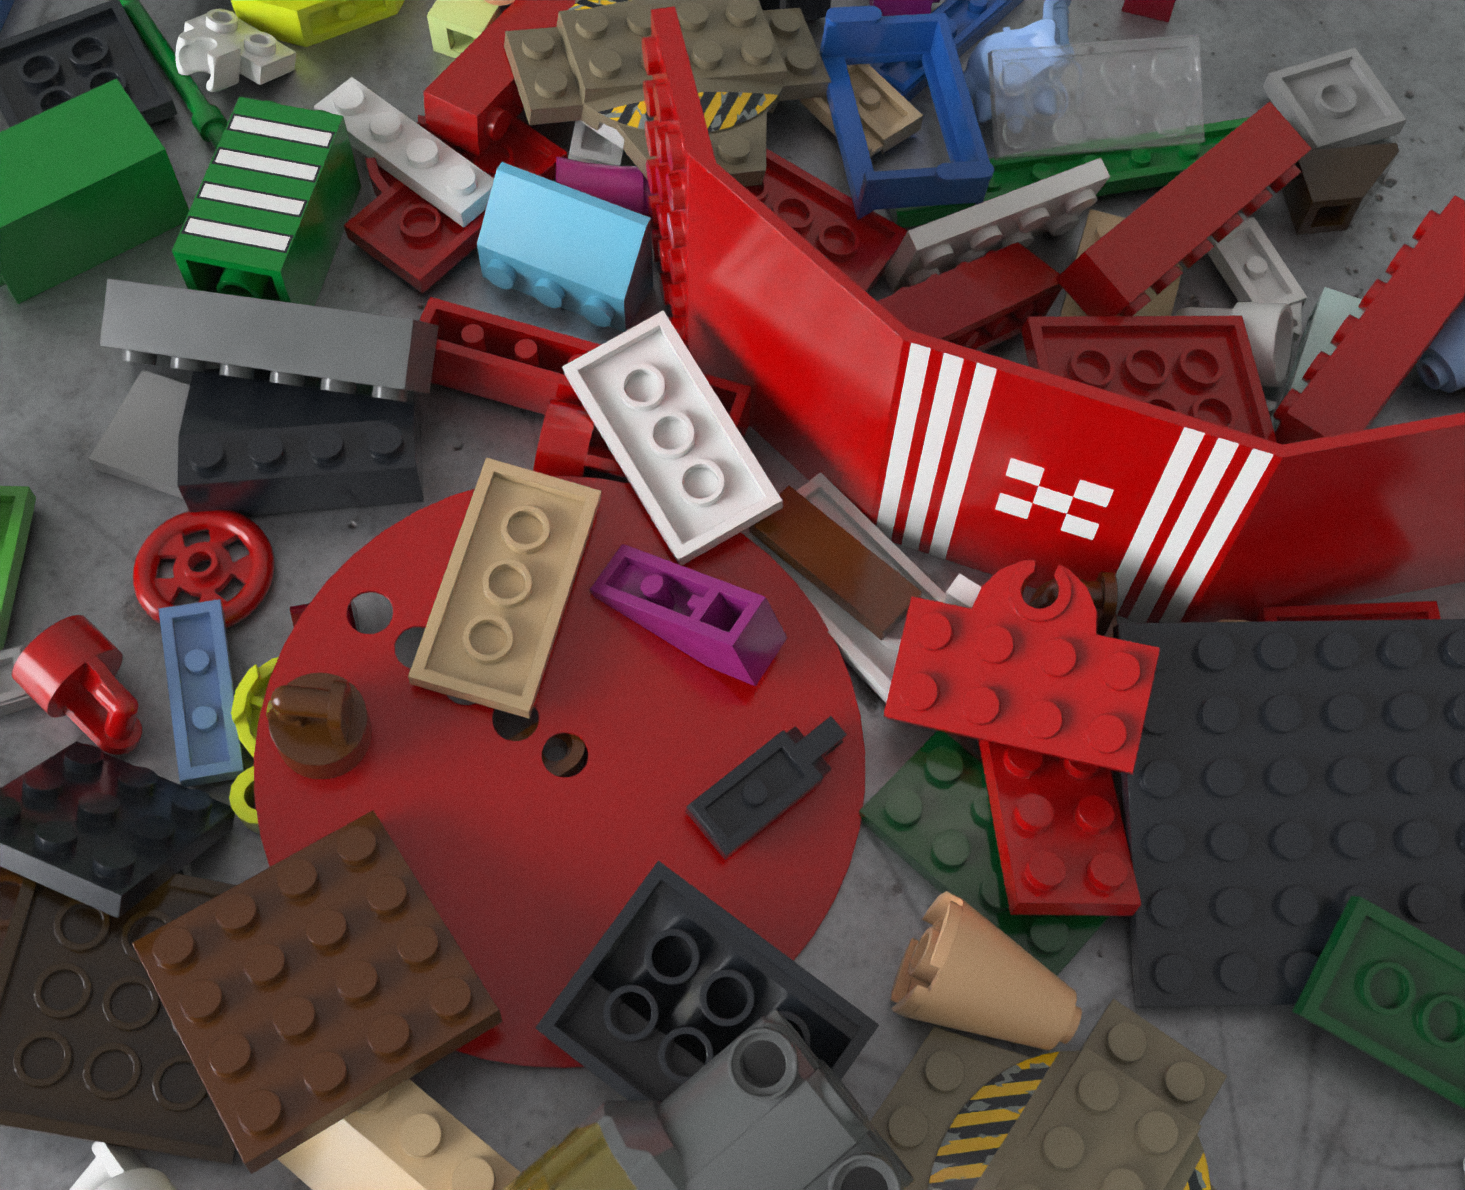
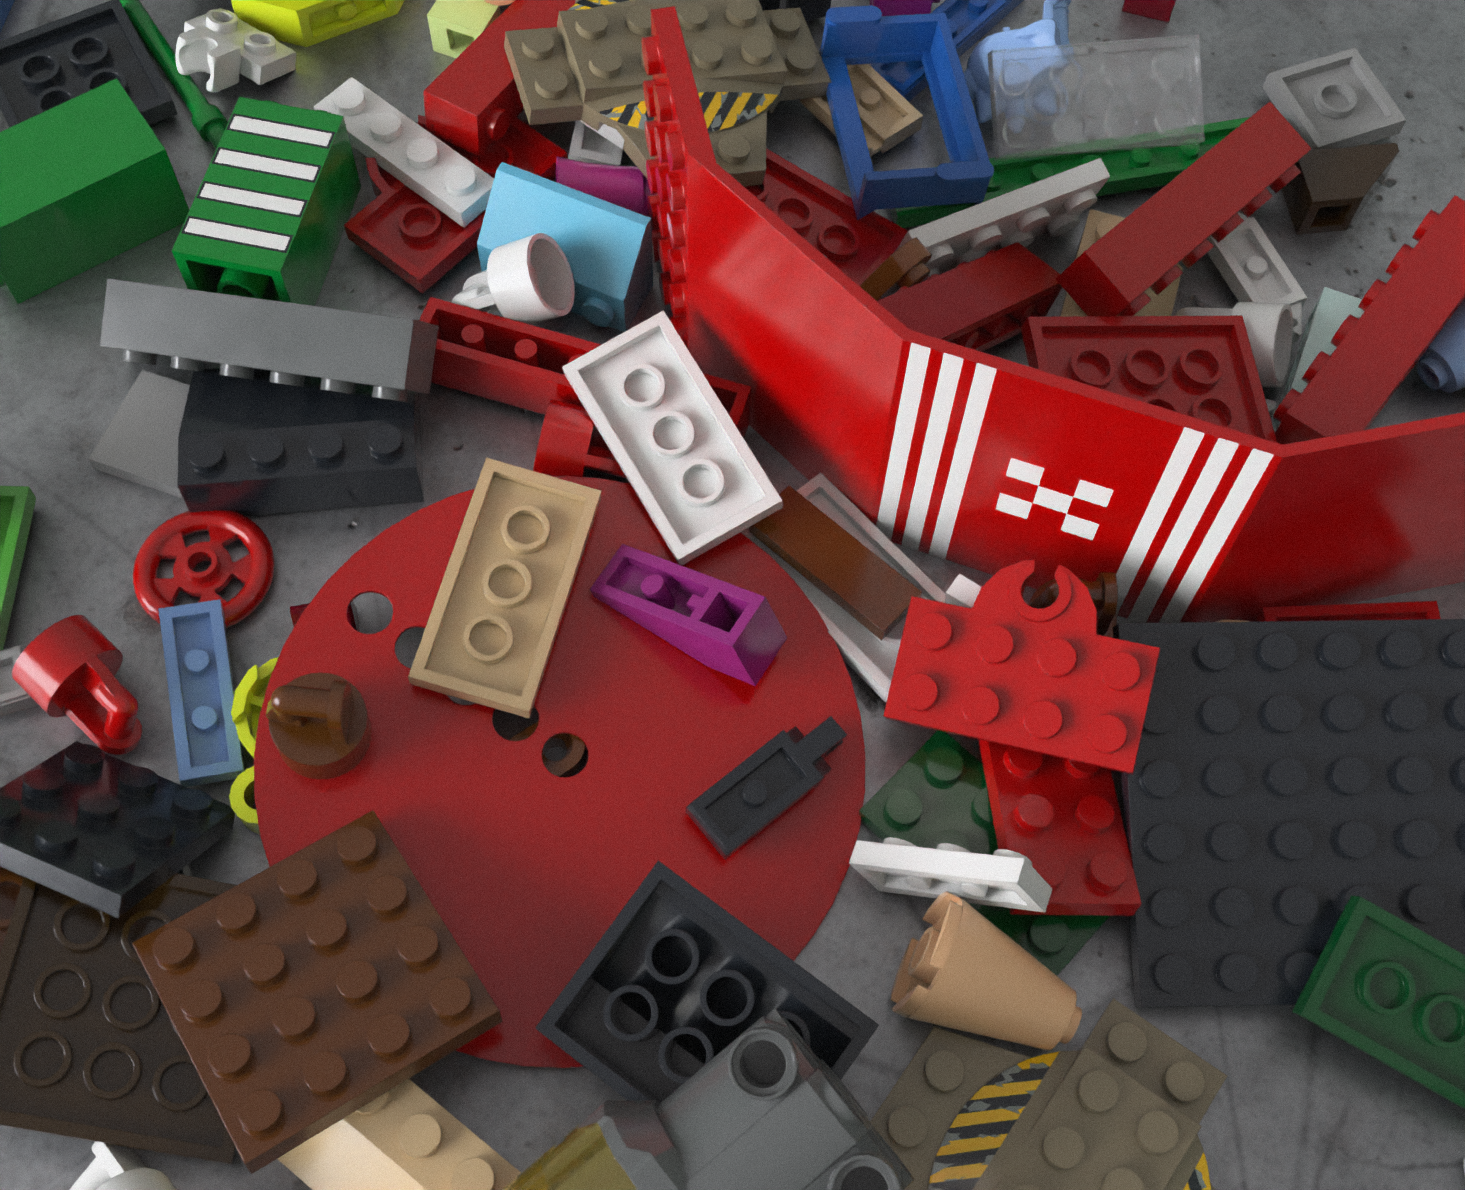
none -> white piece [451,233,575,325]
none -> white plate [849,837,1052,913]
none -> dark orange plate [860,237,932,301]

